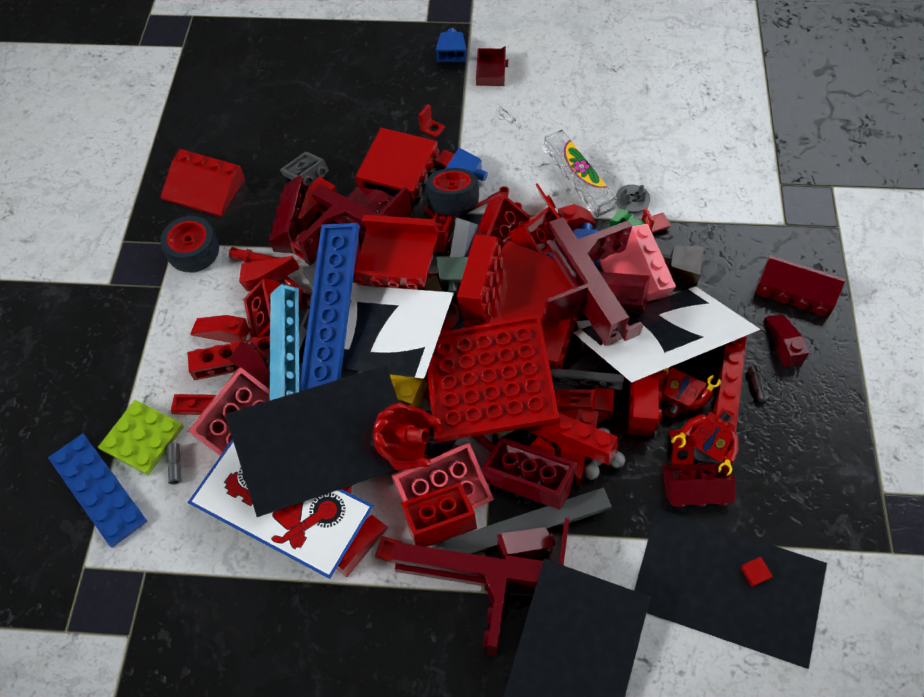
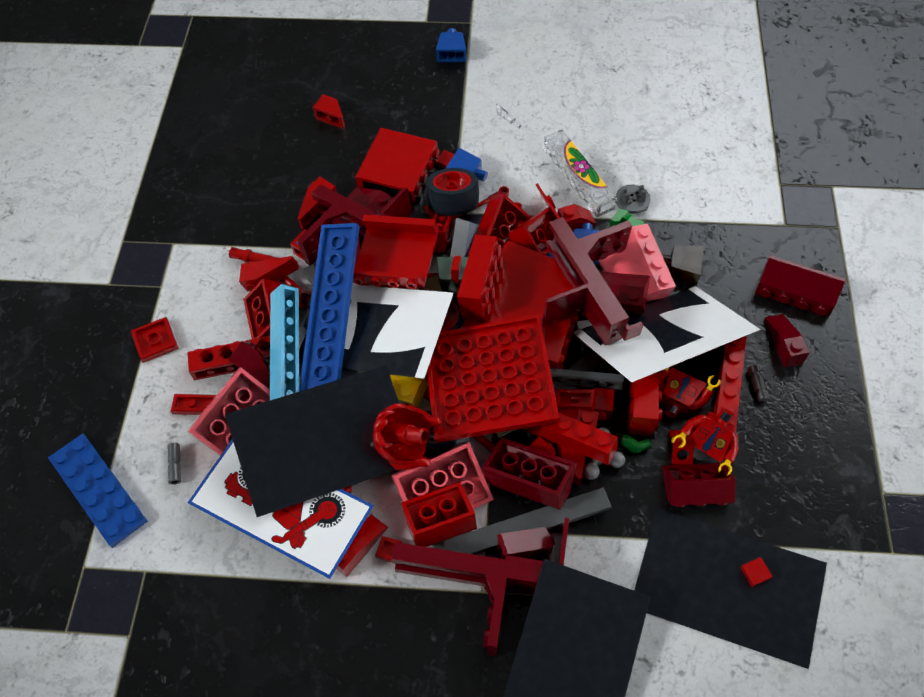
lime plate [98,400,184,476] -> none
red slope [160,149,245,217] -> none
black wheel [160,216,219,273] -> none
red slope [190,315,250,343] -> none
dark red slope [269,175,306,253] -> none
dark grey plate [280,152,329,188] -> none
red bracket [418,104,445,138] -> none
dark red container [476,46,509,86] -> none
bracket [642,208,671,233] -> none
none -> red tile [131,317,179,363]
none -> red slope [313,94,345,129]
none -> red tile [451,255,462,283]
none -> green arm [620,435,651,454]

